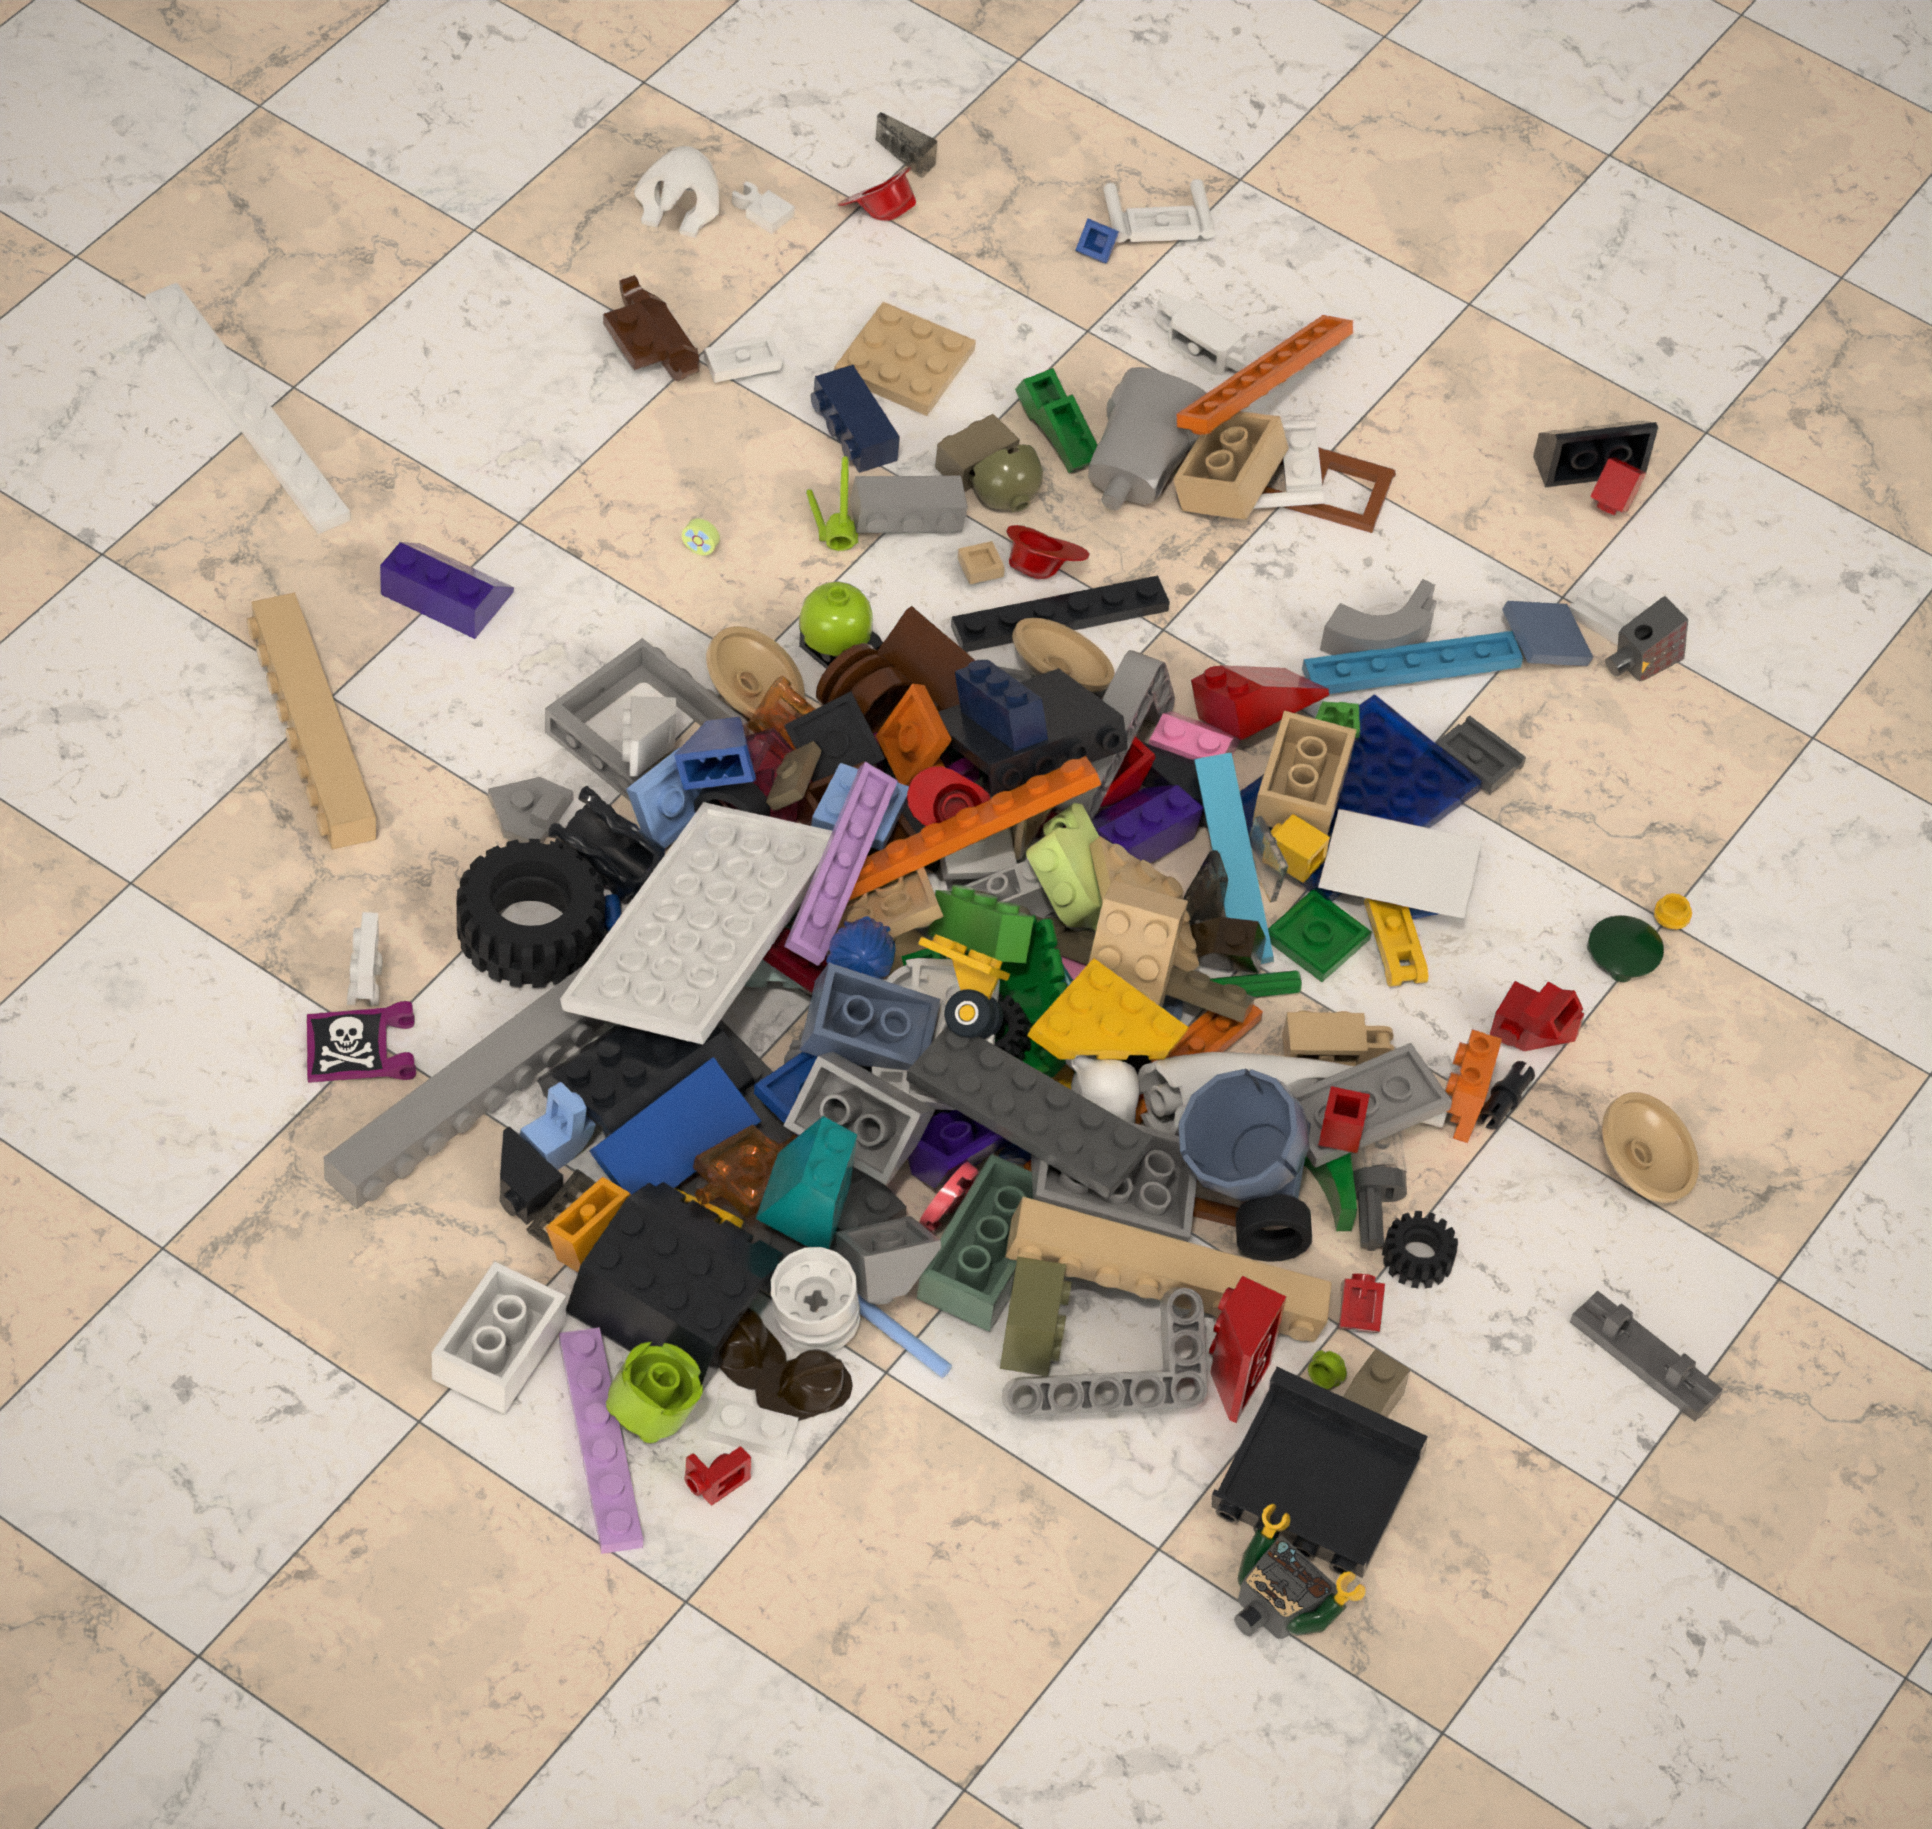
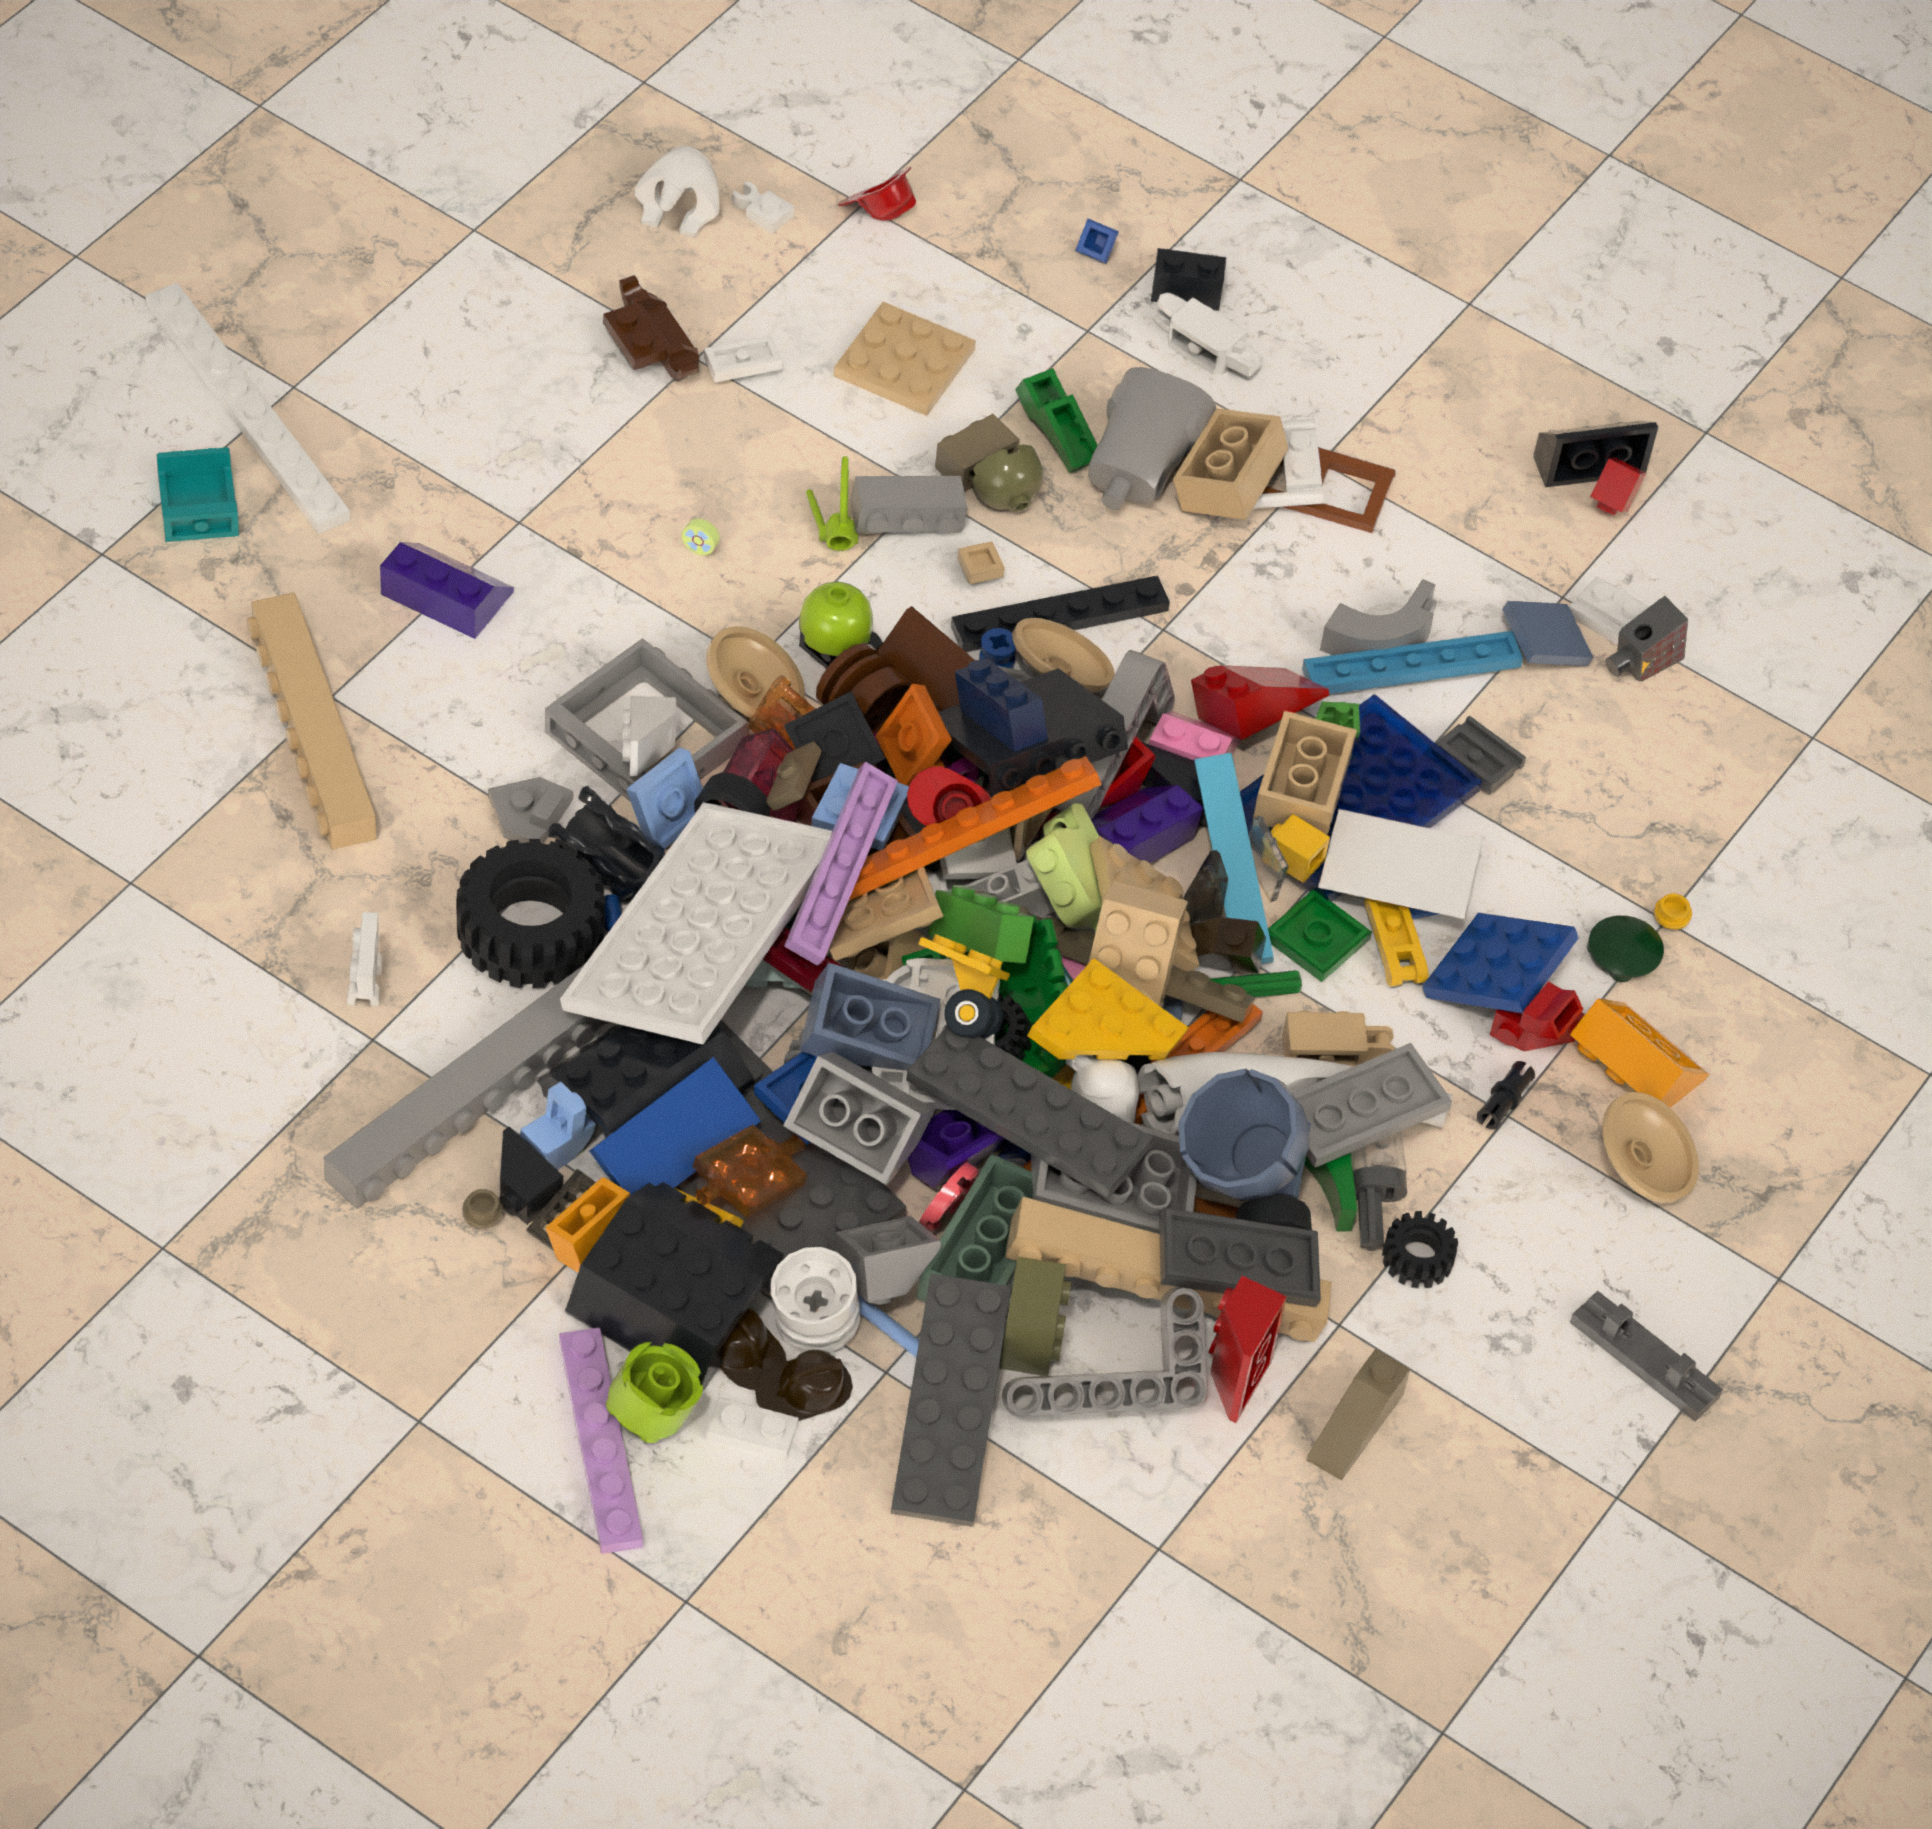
flag [307,1001,416,1083] -> none
white brick [432,1261,566,1414] -> none
blue slope [674,716,756,790] -> none
red bracket [684,1446,751,1506] -> none
teal slope [756,1116,857,1249] -> none
dark blue brick [811,365,900,473] -> none
blue hair [826,916,896,980] -> none
clear smoke slope [875,112,938,178] -> none
red piece [1006,525,1090,579] -> none
white plate [1103,179,1215,243] -> none
orange plate [1177,315,1353,435] -> none
black panel [1211,1367,1428,1578] -> none
torso [1234,1504,1366,1639] -> none
lime plate [1308,1350,1347,1389] -> none
red brick [1318,1086,1370,1153] -> none
red bracket [1338,1273,1385,1333] -> none
orange plate [1445,1029,1502,1143] -> none
none -> teal panel [156,447,239,542]
none -> dark tan plate [462,1189,503,1228]
none -> dark grey plate [891,1273,1012,1527]
none -> blue wheel [979,628,1016,669]
none -> black slope [1151,248,1227,311]
none -> dark grey tile [1159,1207,1321,1307]
none -> blue plate [1422,912,1579,1013]
none -> light orange slope [1570,998,1710,1108]

